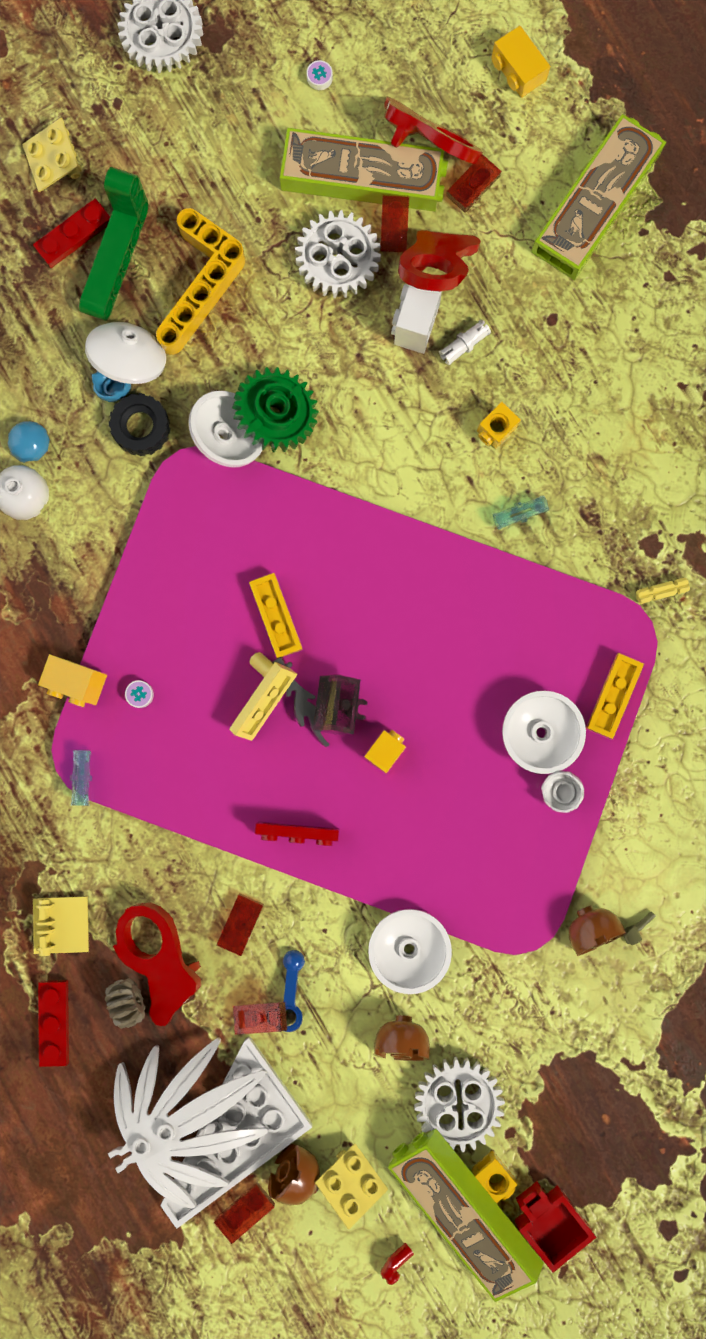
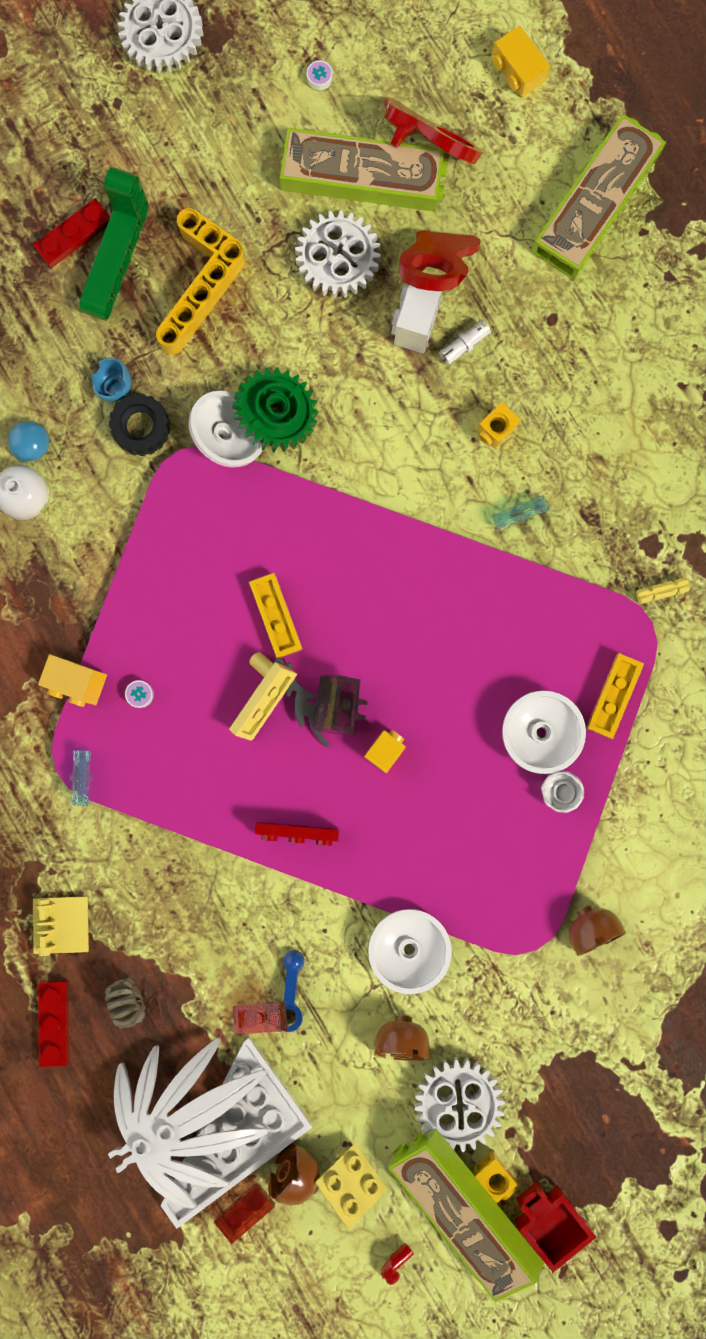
light yellow hinge [22,118,82,192] -> none
white dish [85,322,166,384] -> none
red animal [113,902,201,1026] -> none
clear red plate [217,893,264,956] -> none
clear red plate [380,194,409,252] -> none
clear red plate [446,154,502,213] -> none
olive hand [623,912,656,945] -> none

